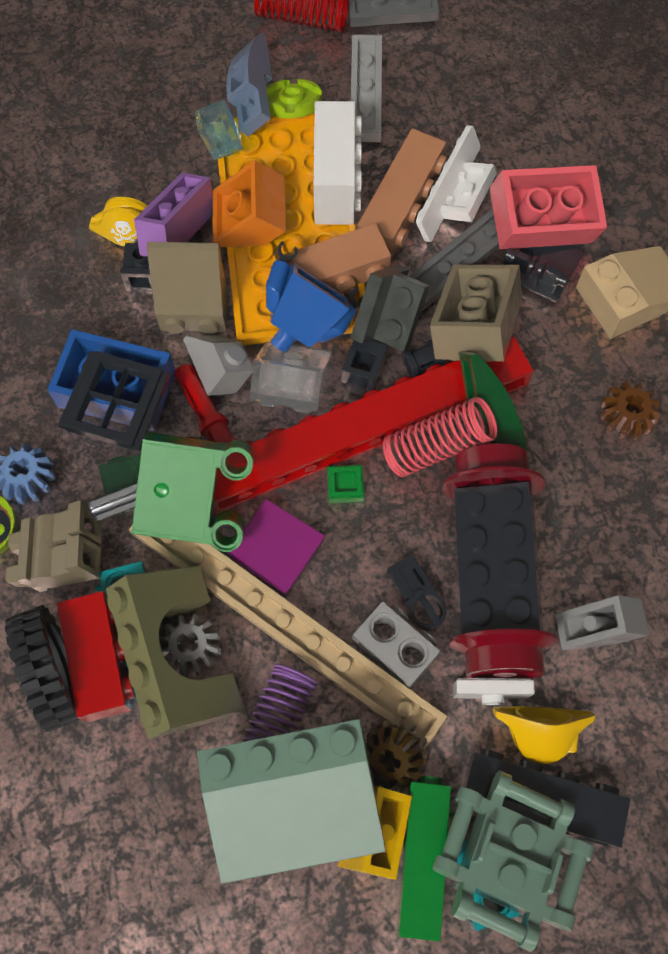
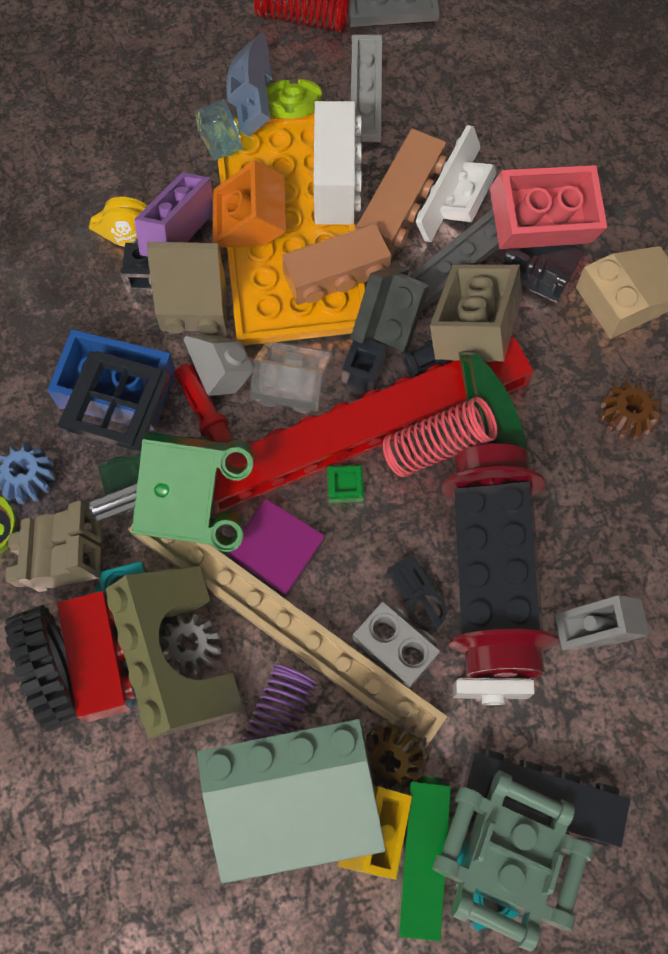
blue torso [266,241,363,352] -> none
yellow hat [493,706,596,764] -> none

